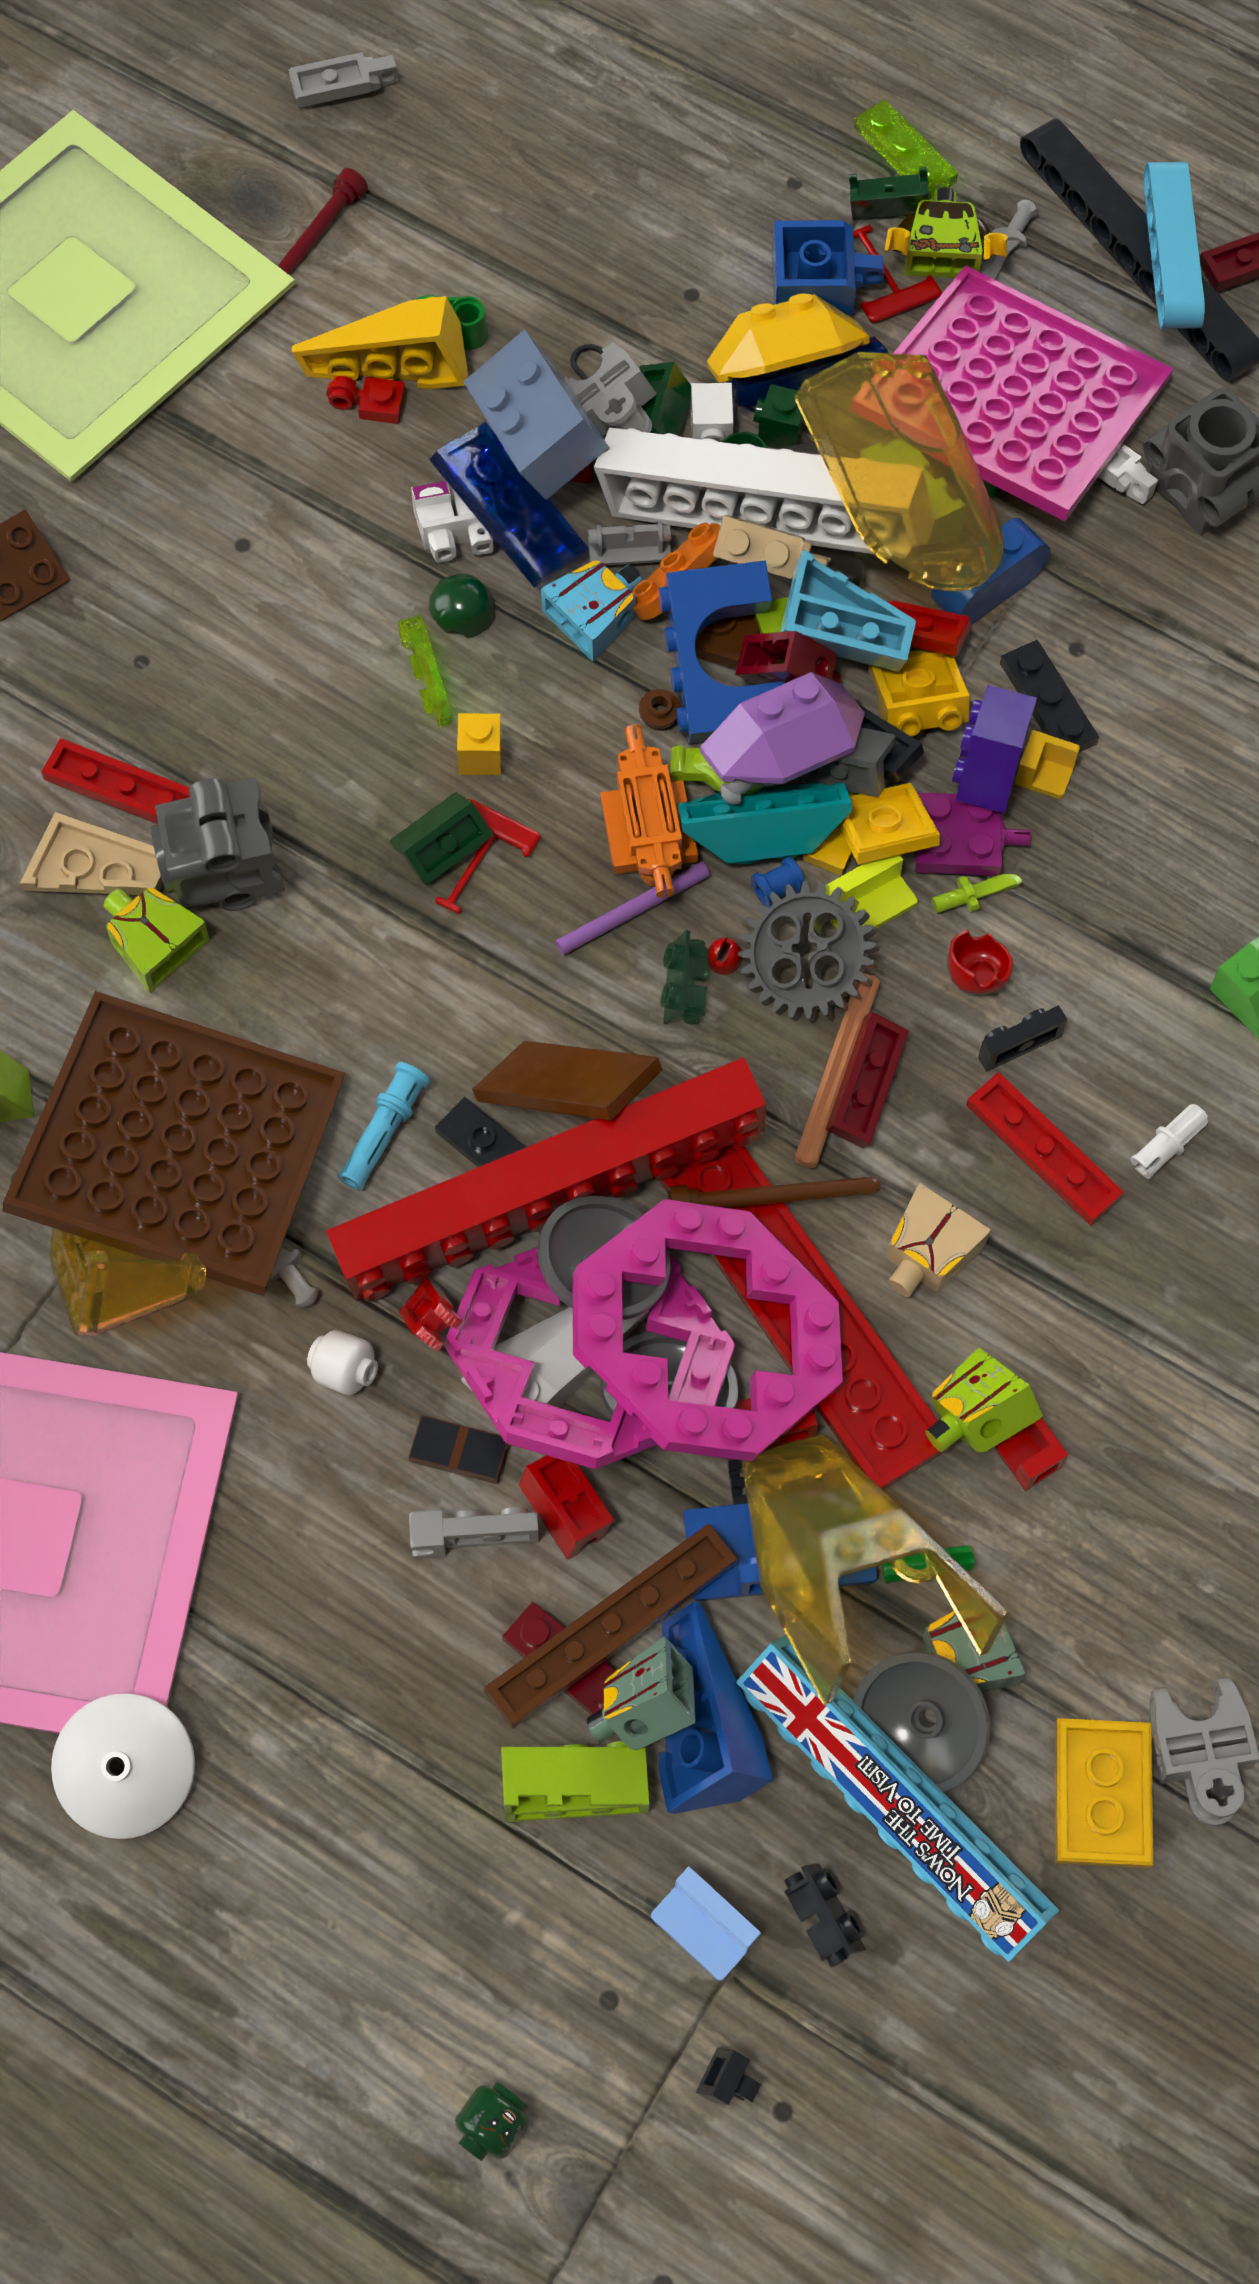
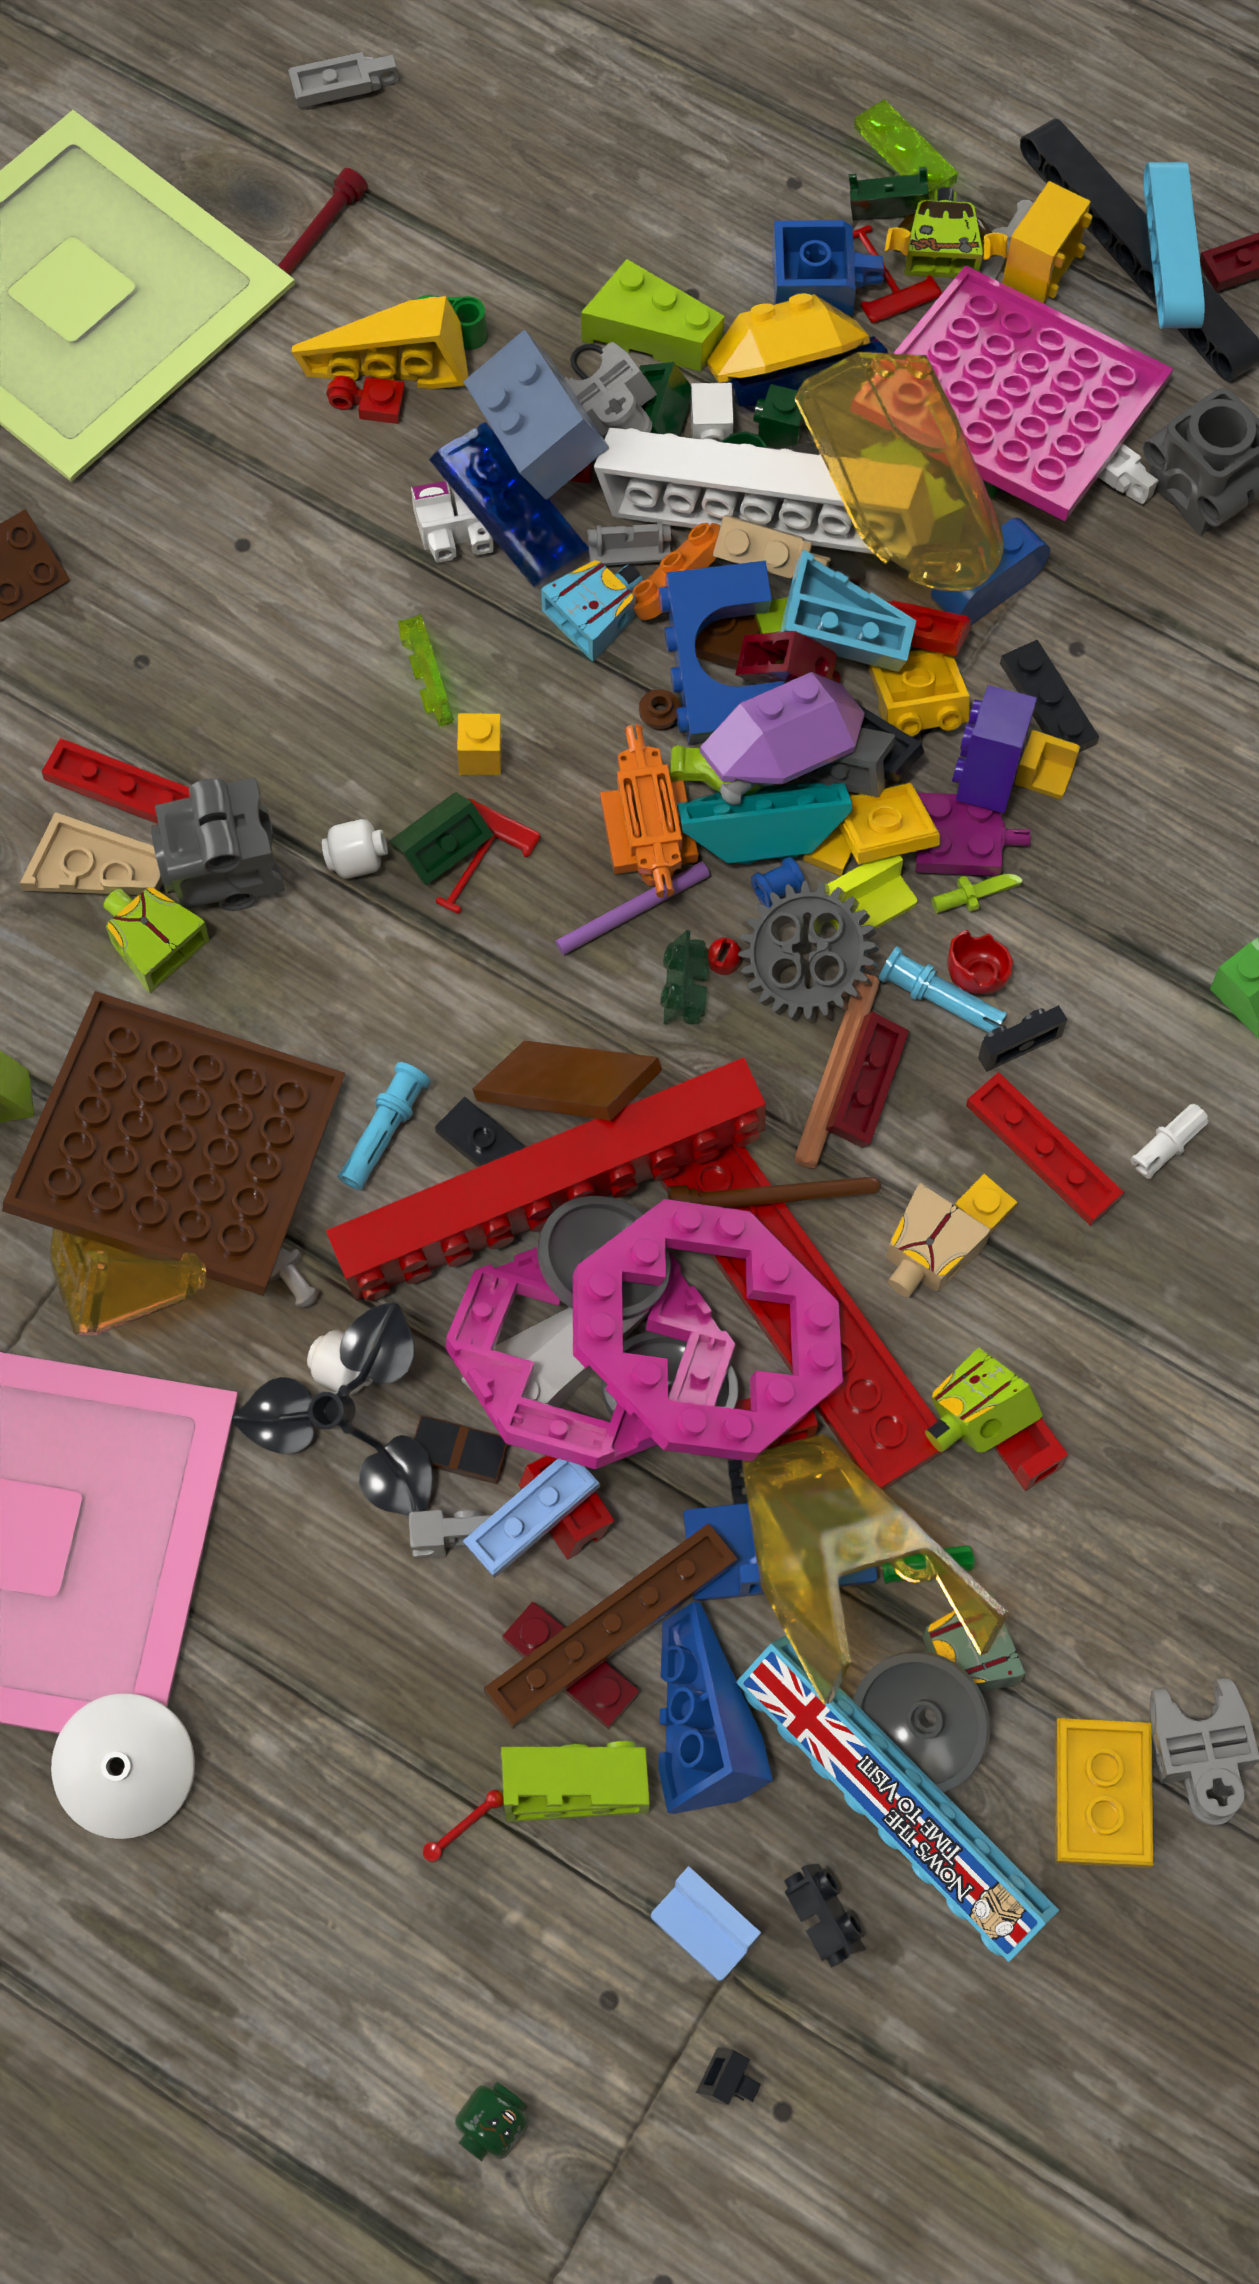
red hinge [399,1277,463,1352] -> none
dark green hair [429,573,495,638] -> none
sand green torso [587,1636,695,1750] -> none
none -> black plant [232,1303,434,1516]
none -> white head [322,819,388,879]
none -> red hinge [423,1790,504,1863]
none -> light blue tile [463,1459,600,1578]
none -> lime wedge [581,259,725,372]
none -> medium azure pin [878,946,1008,1033]
none -> yellow plate [955,1174,1017,1235]
none -> yellow container [1002,181,1093,304]

